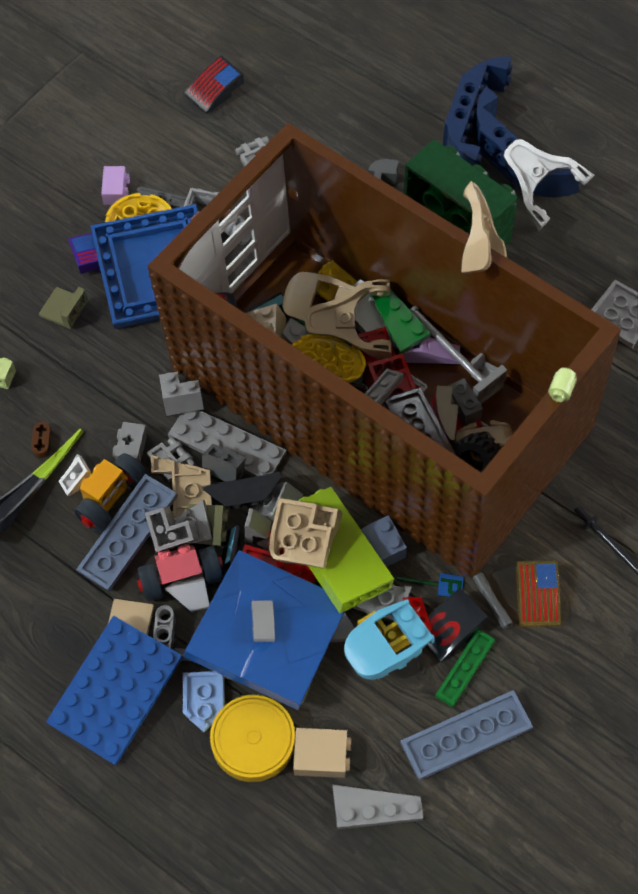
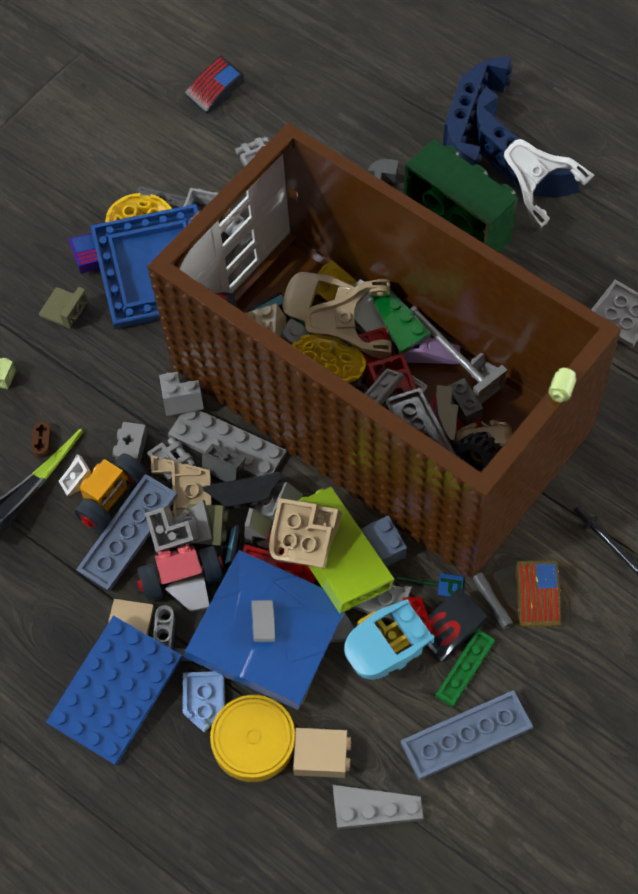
lavender brick [101,166,130,205] -> none
tan animal [461,181,507,274] -> none

